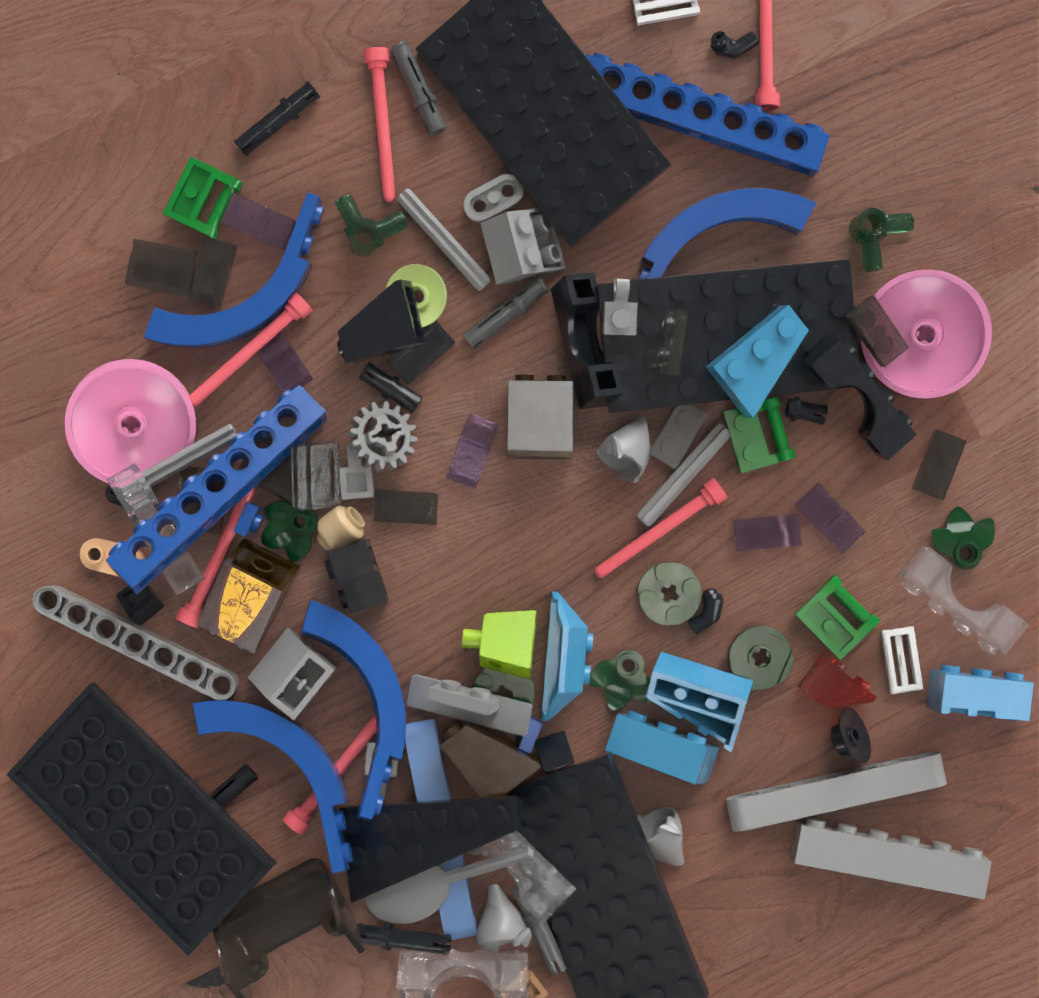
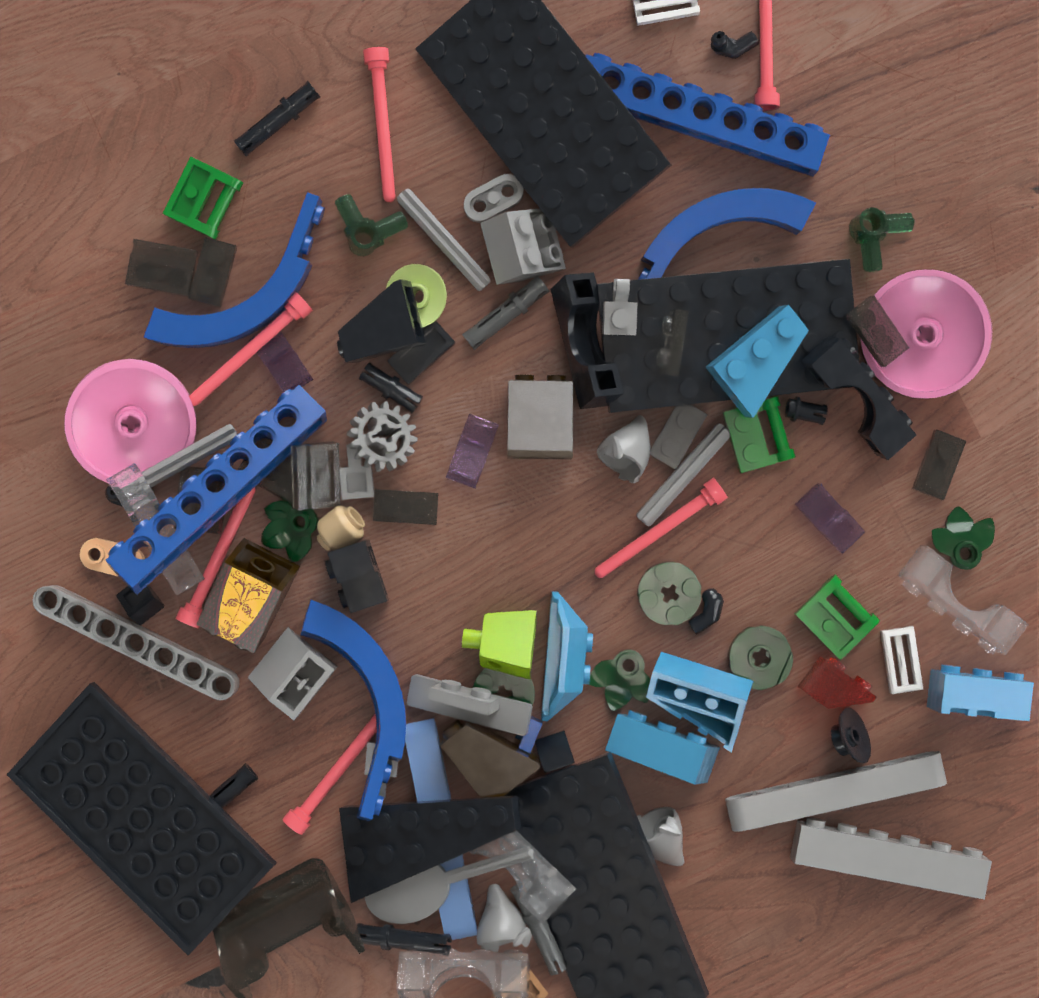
blue arch [192,700,353,874] -> none
clear purple slope [221,193,296,250] -> none
blue plate [234,502,264,537] -> none
dark grey pin [389,41,447,136] -> none
clear purple slope [733,513,802,552] -> none

